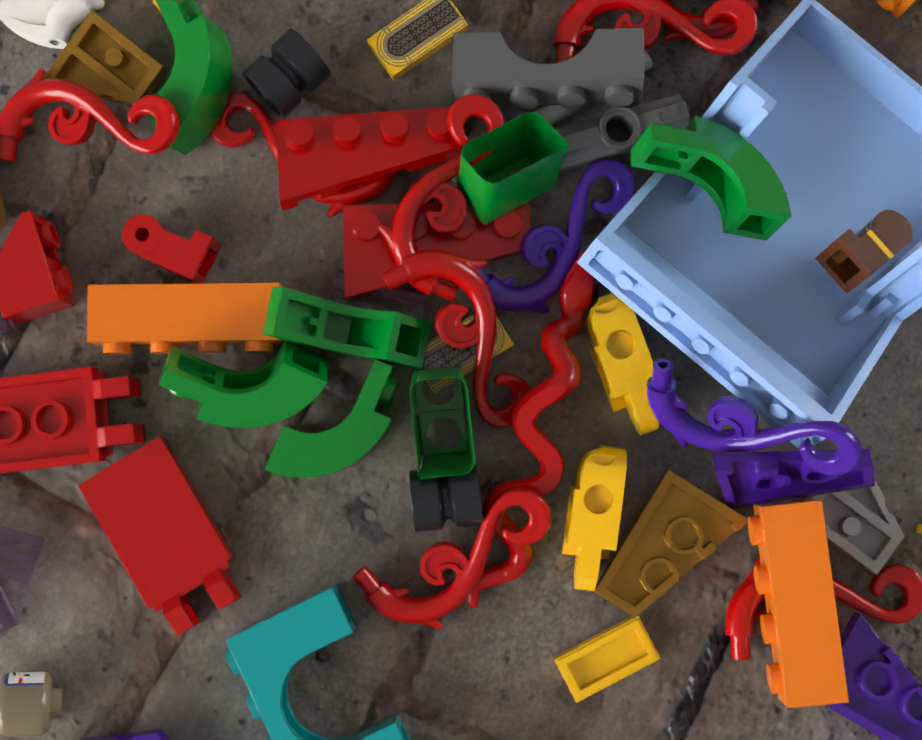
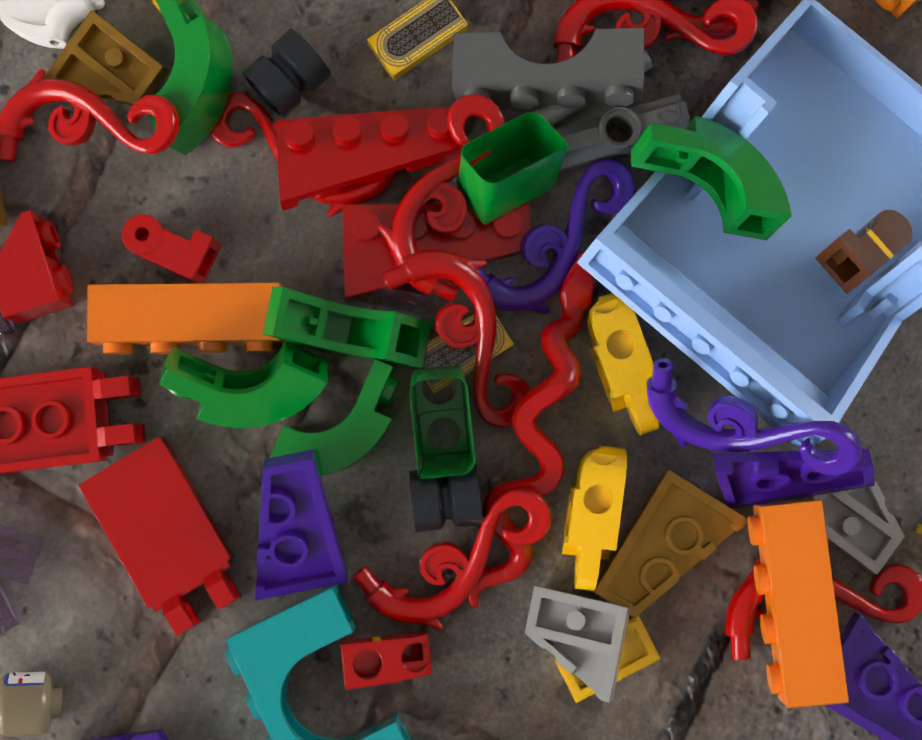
none -> dark purple wing [255,449,348,601]
none -> red leg [339,632,432,690]
none -> light grey wing [524,586,631,703]

